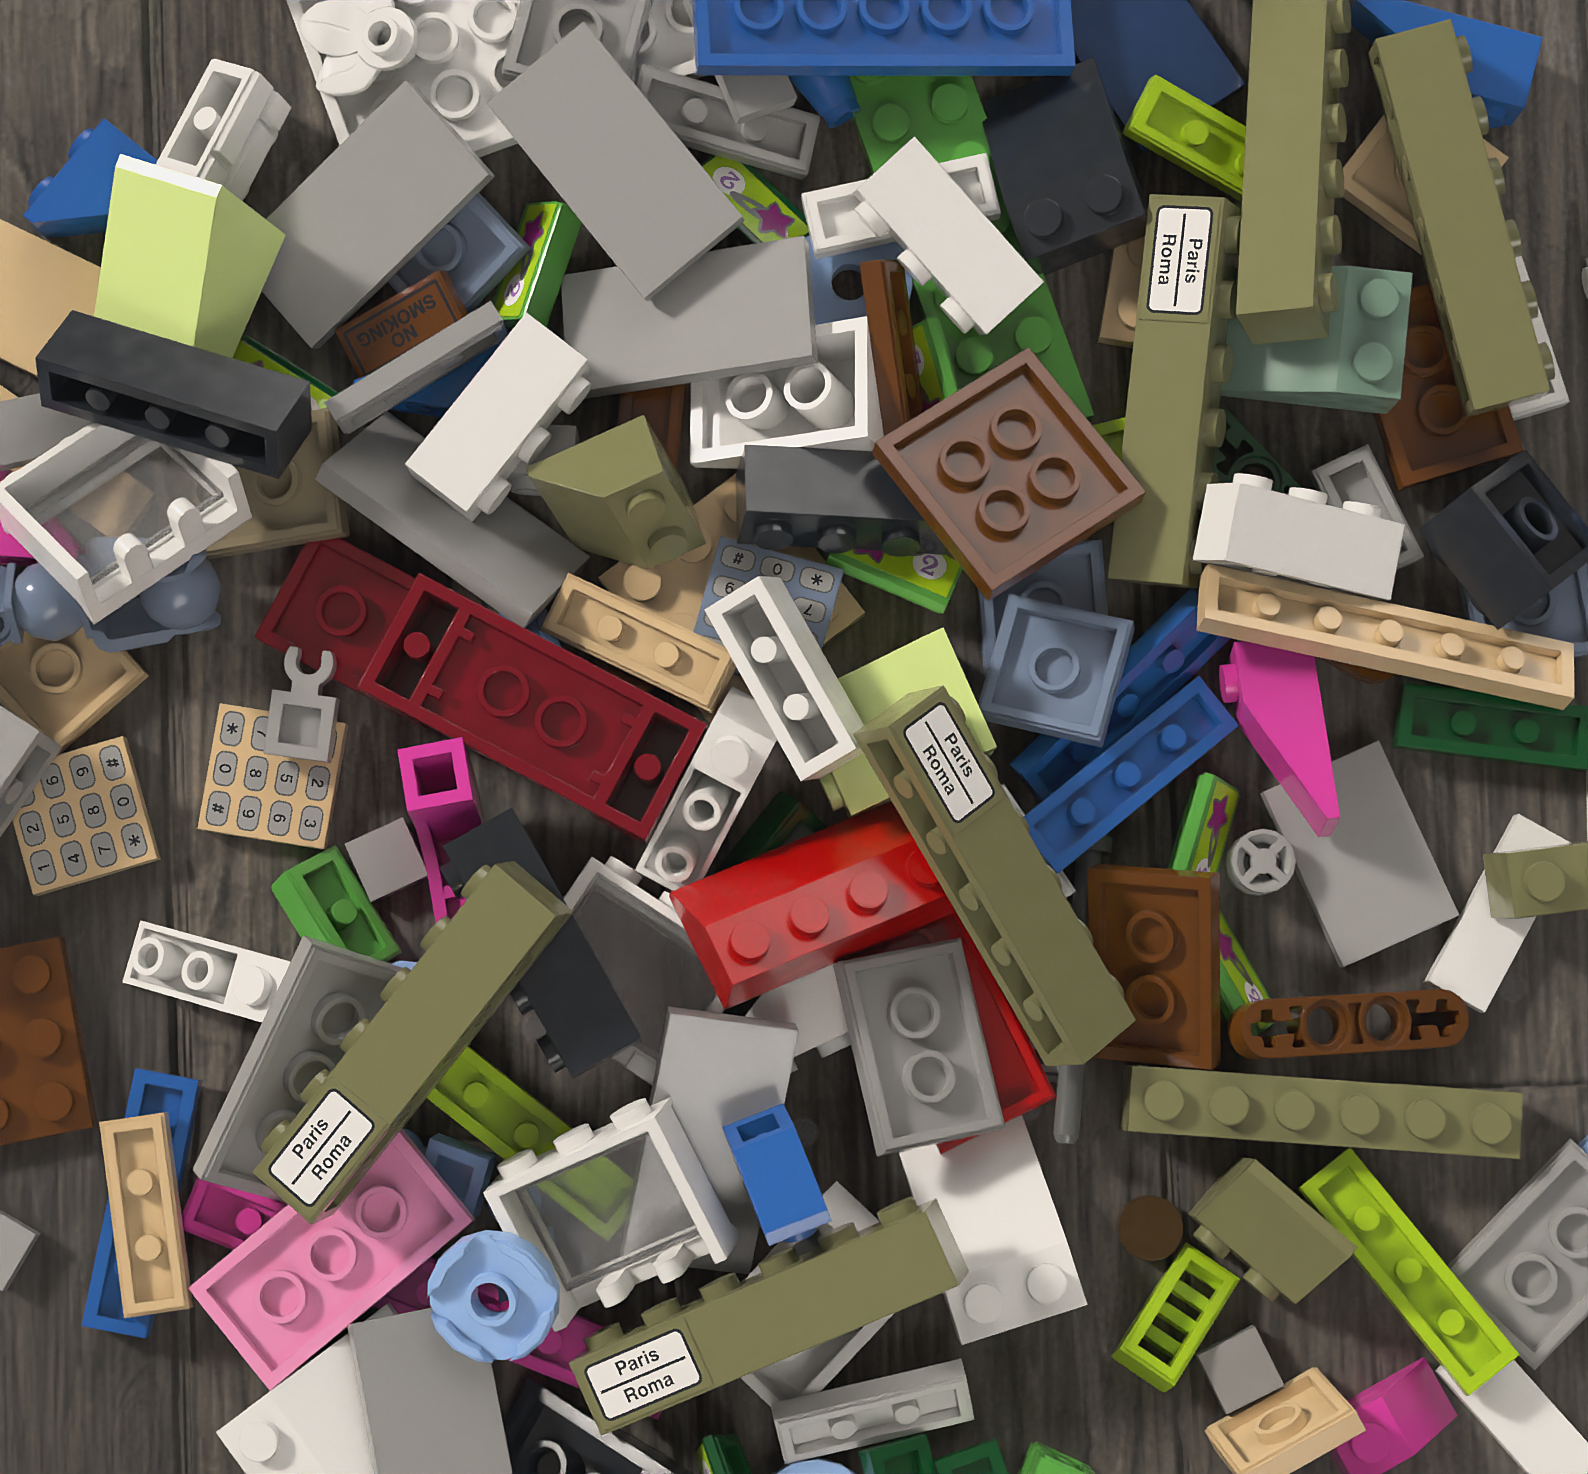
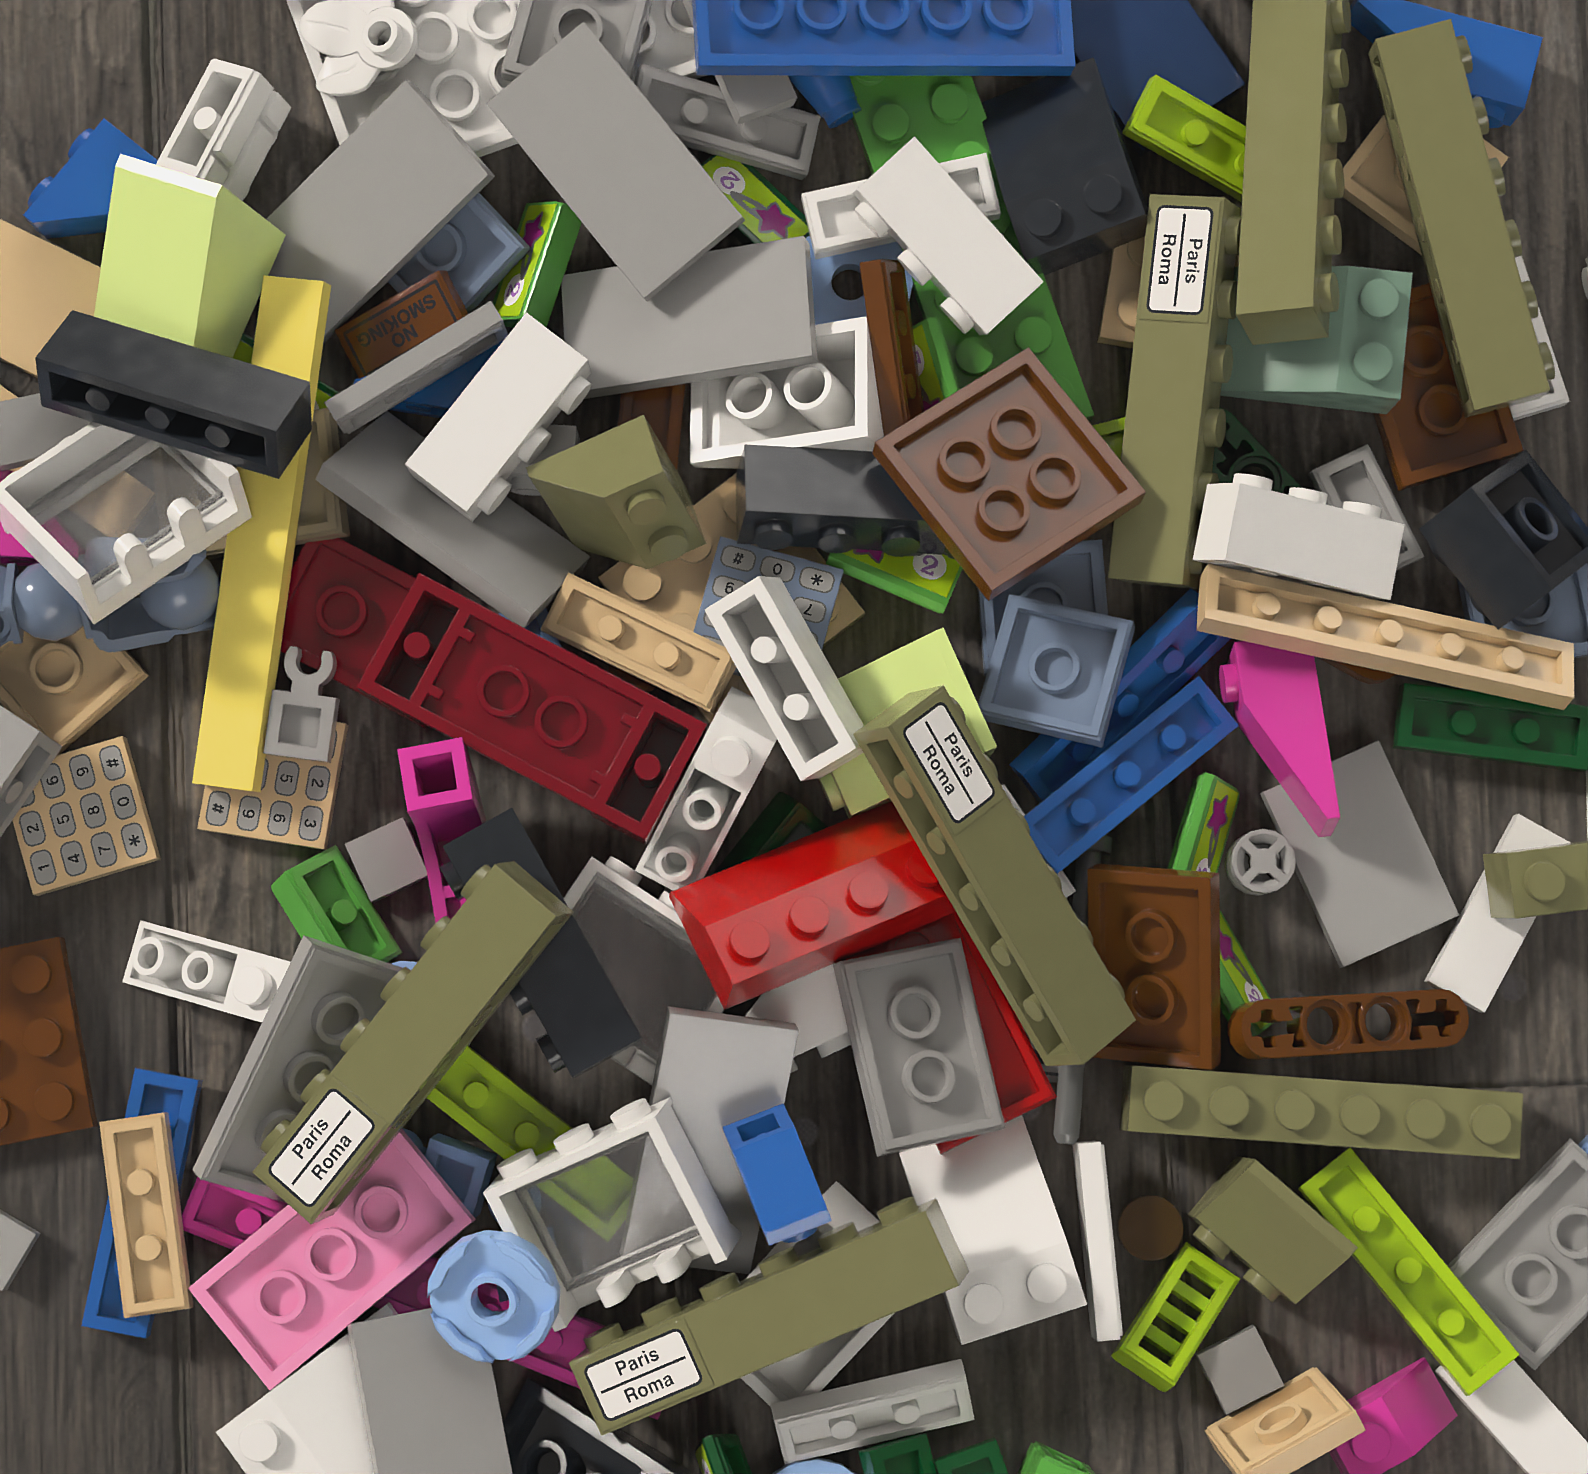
none -> light yellow tile [192,275,331,792]
none -> white tile [1072,1141,1123,1342]

